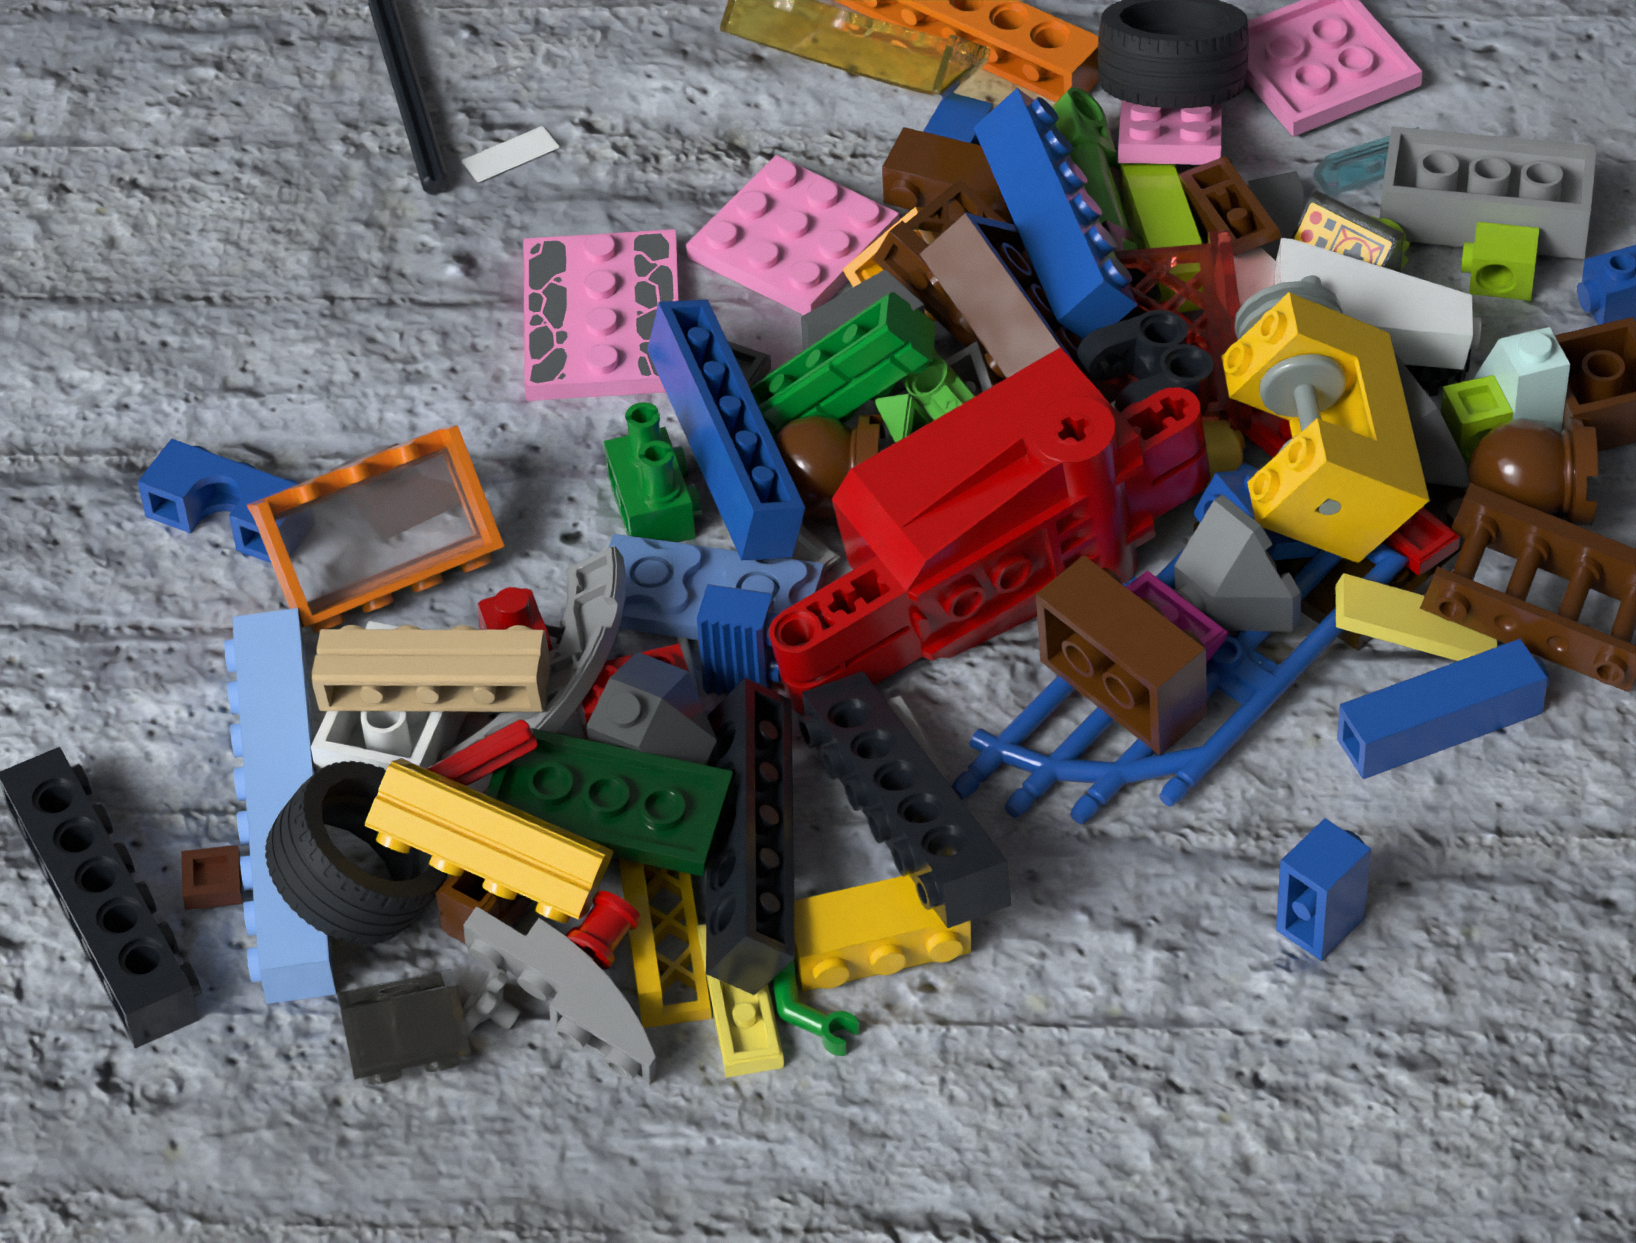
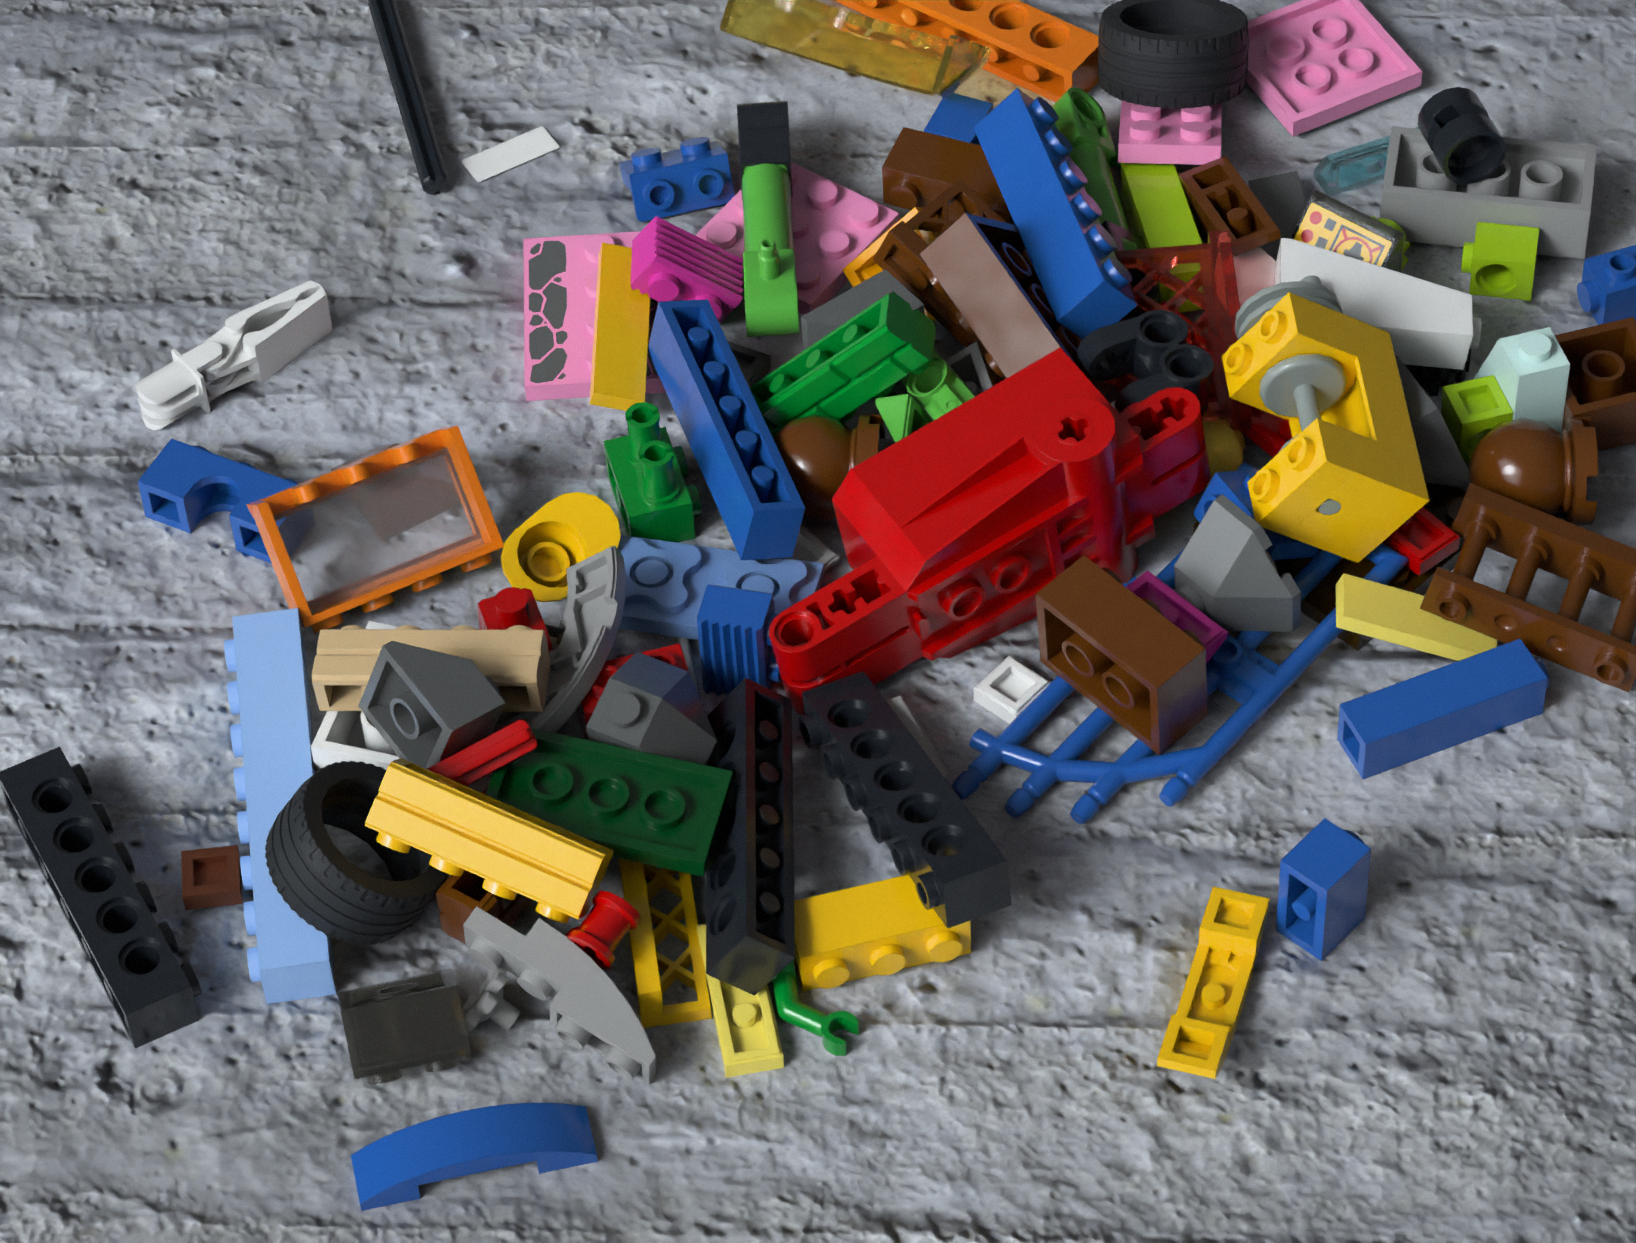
none -> white arm [135,280,333,430]
none -> blue slope [351,1103,598,1211]
none -> dark grey slope [358,641,506,768]
none -> yellow piece [501,492,621,602]
none -> yellow tile [589,242,650,411]
none -> blue bracket [619,137,735,222]
none -> dark pink brick [631,216,743,324]
none -> bright green piece [737,101,800,337]
none -> white tile [974,656,1051,724]
none -> yellow slope [1157,886,1270,1079]
none -> black wheel [1418,87,1506,185]

